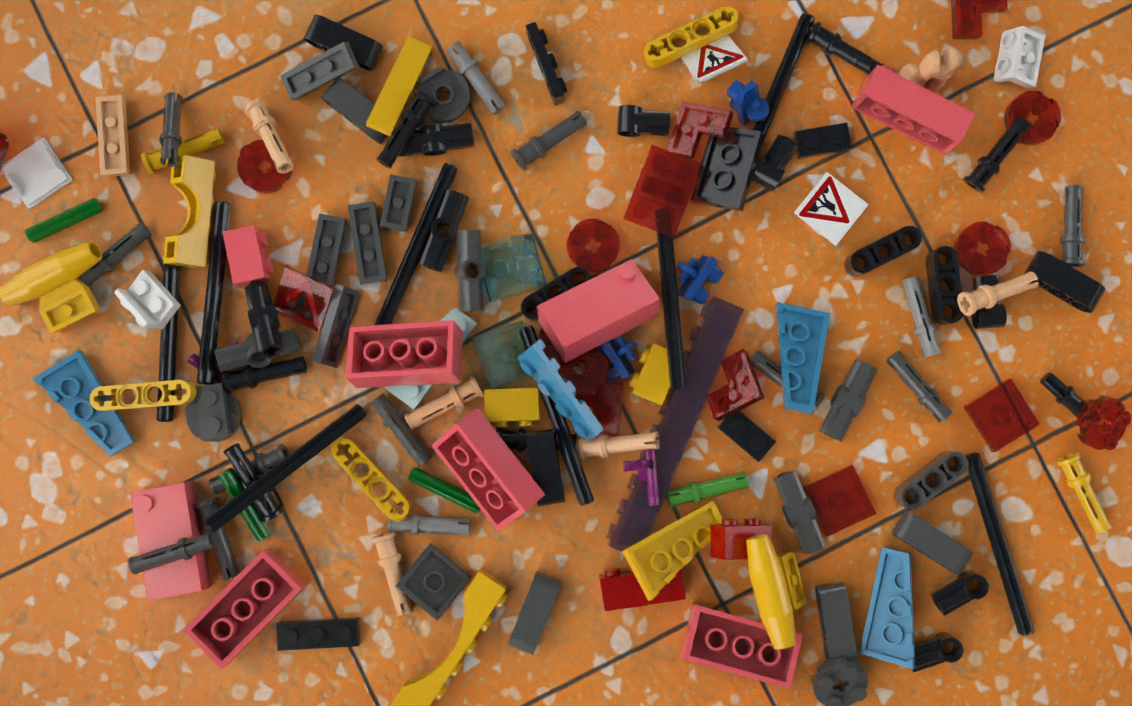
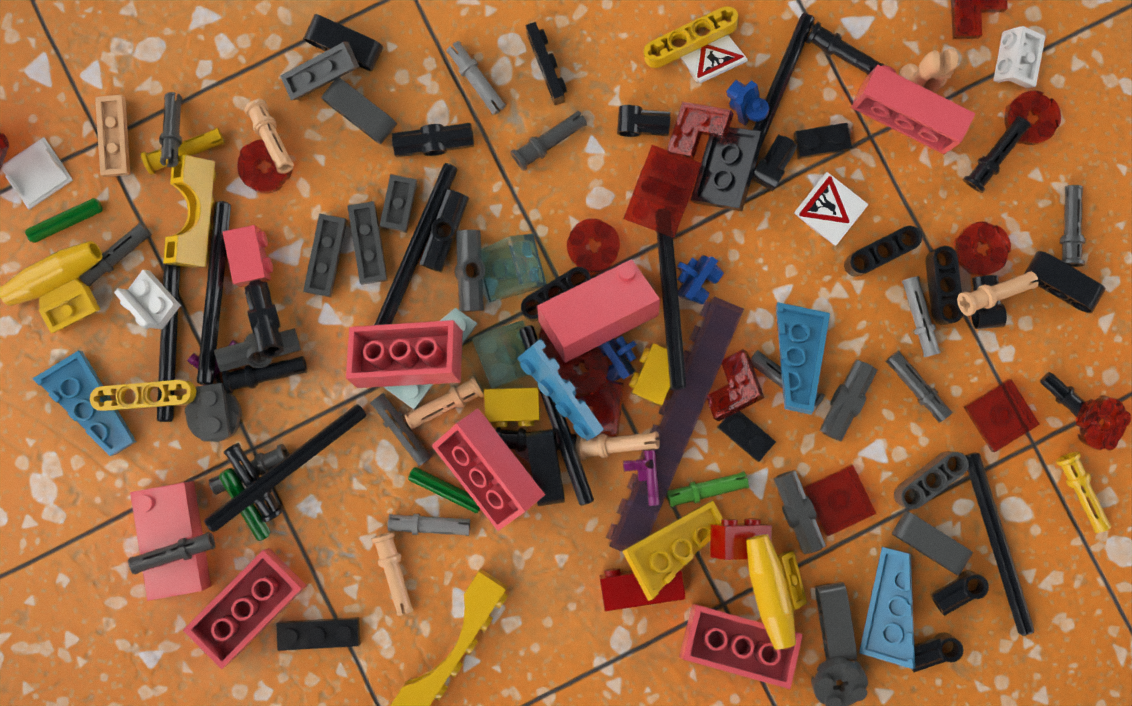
dark grey pin [194,497,240,580] -> none
clear red piece [274,266,334,333] -> none
dark grey plate [313,284,360,368] -> none
yellow beam [331,438,410,522] -> none
yellow tile [366,36,433,137] -> none
black pin [376,90,436,169] -> none
dark grey plate [395,543,472,621] -> none
dark grey plate [418,68,470,124] -> none
dark grey beam [508,571,562,655] -> none

